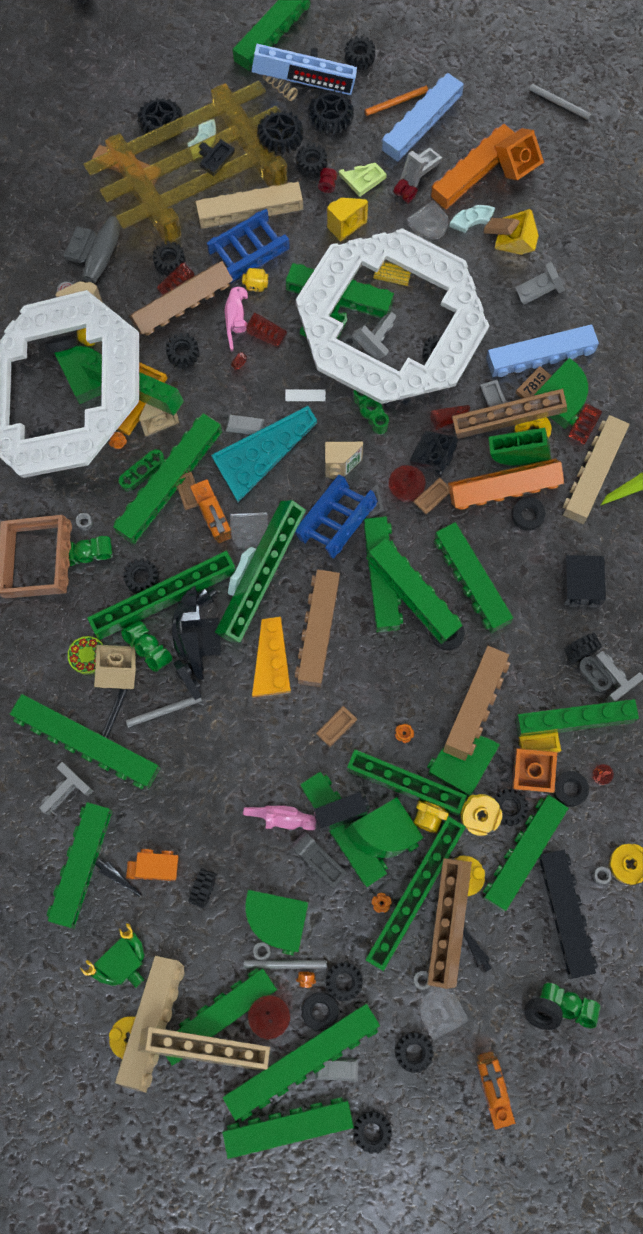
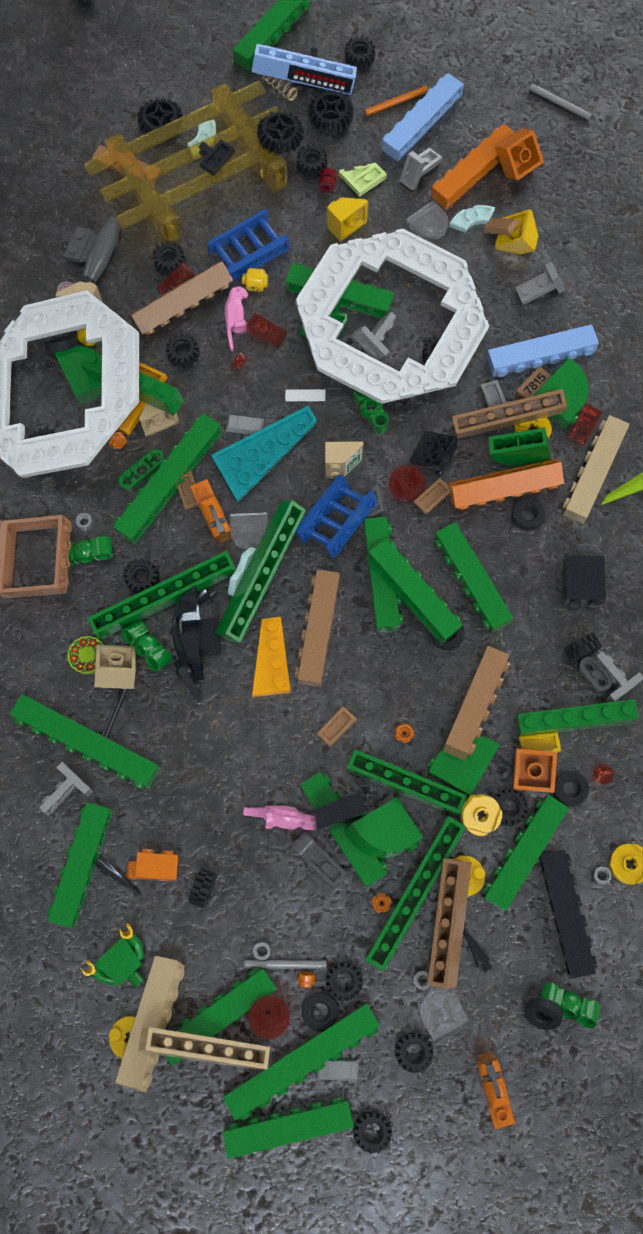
light grey bar [126,697,202,728] -> none
tan brick [196,182,303,229] -> none
green brick [246,890,309,956] -> none
yellow tile [373,262,411,286] -> none
dark red wheel [393,178,418,204] -> none
yellow piece [414,800,449,834] -> none
clear red slope [430,405,470,430] -> none

